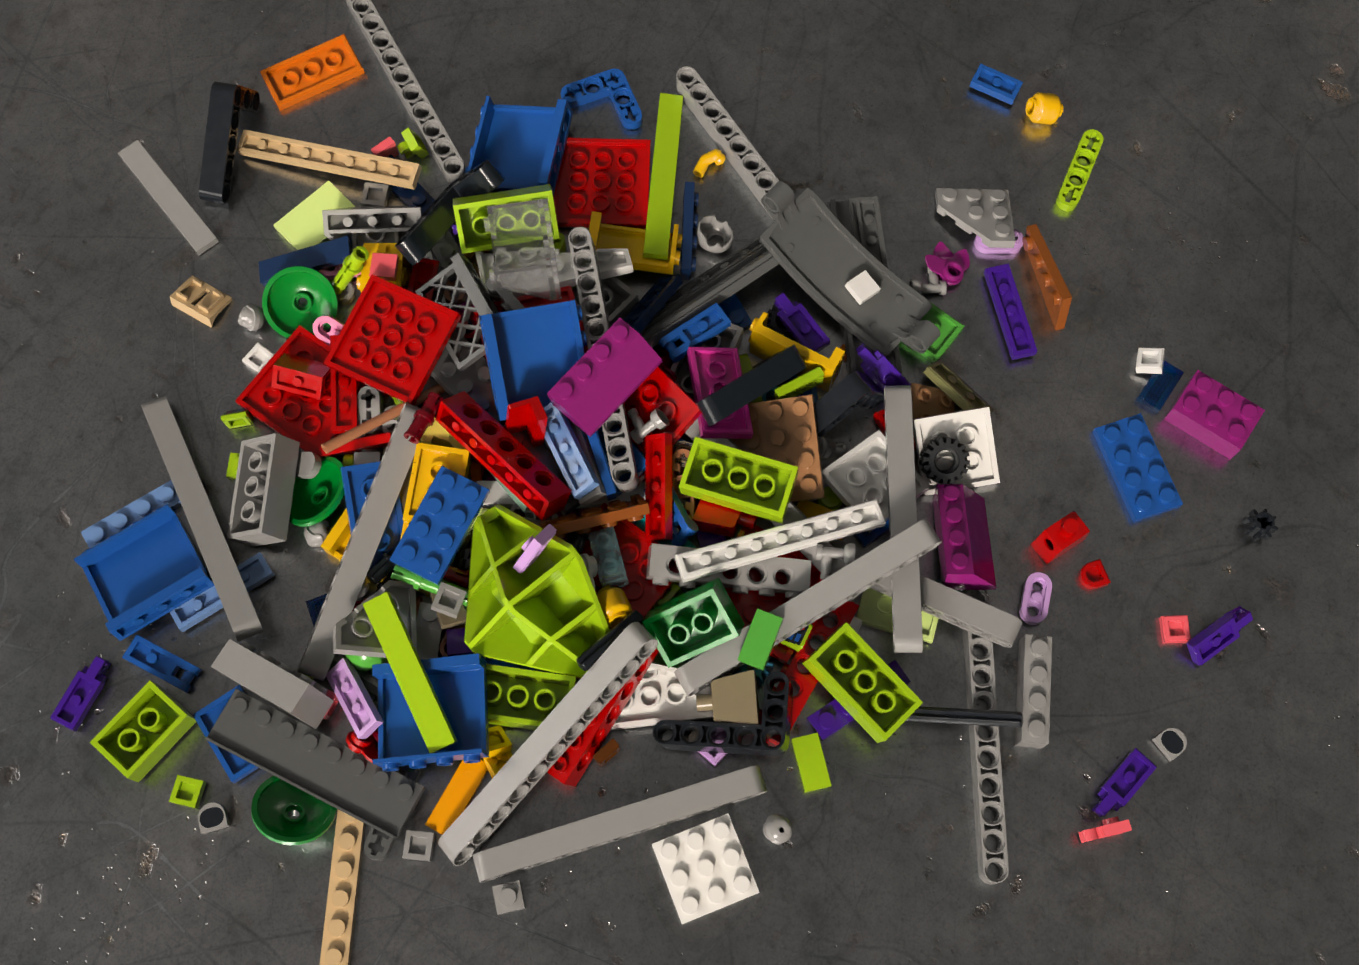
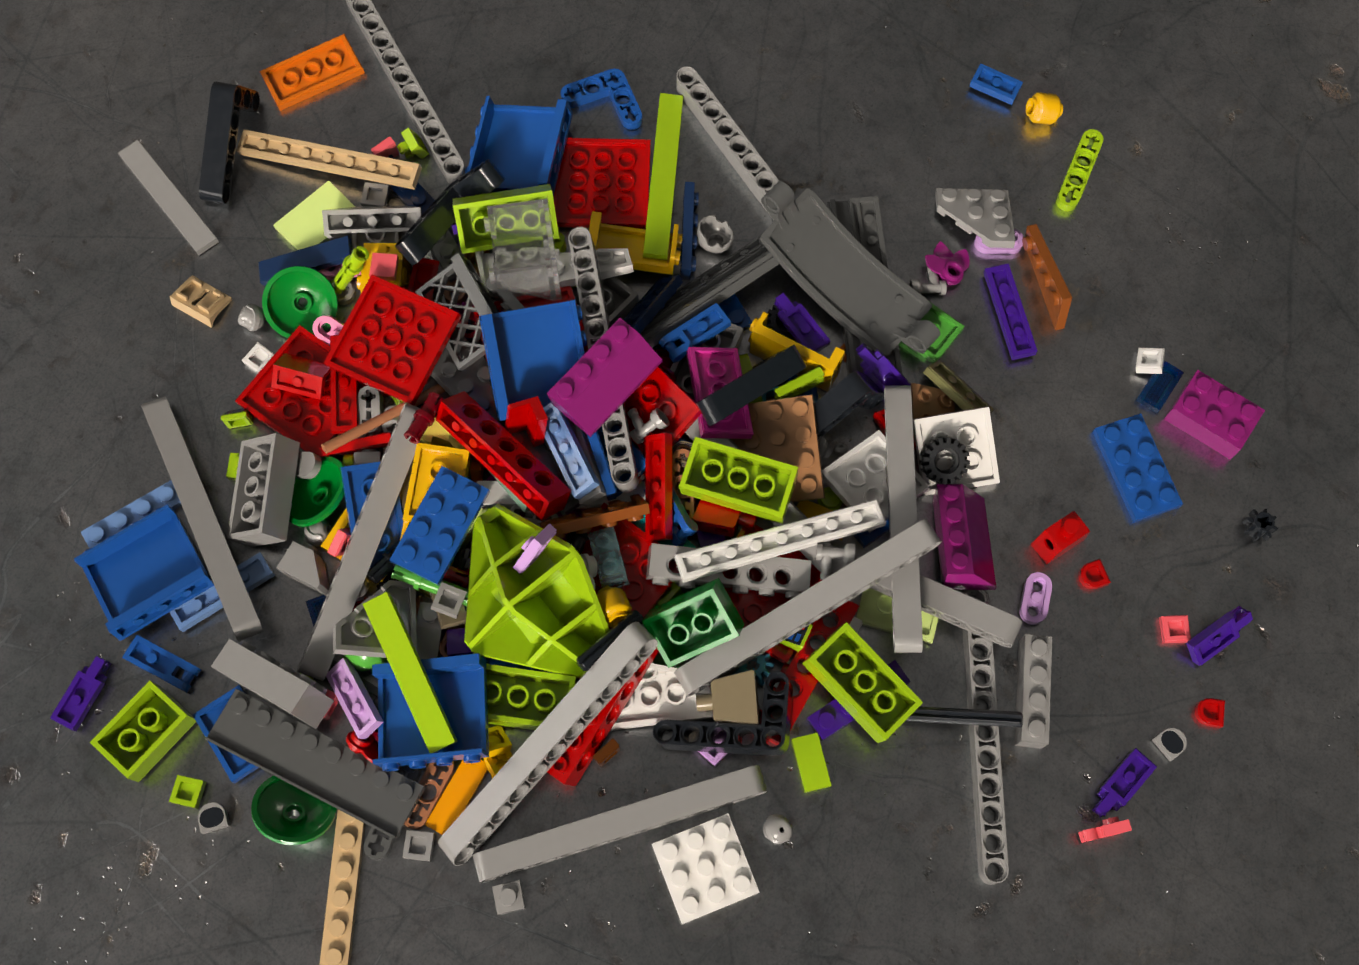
yellow arm [693,149,726,178] -> none
bright green tile [737,609,784,671] -> none
white tile [845,270,881,305] -> none
none -> light grey slope [276,541,330,596]
none -> coral tile [327,527,351,557]
none -> nougat beam [405,761,455,830]
none -> red tile [1194,698,1225,728]

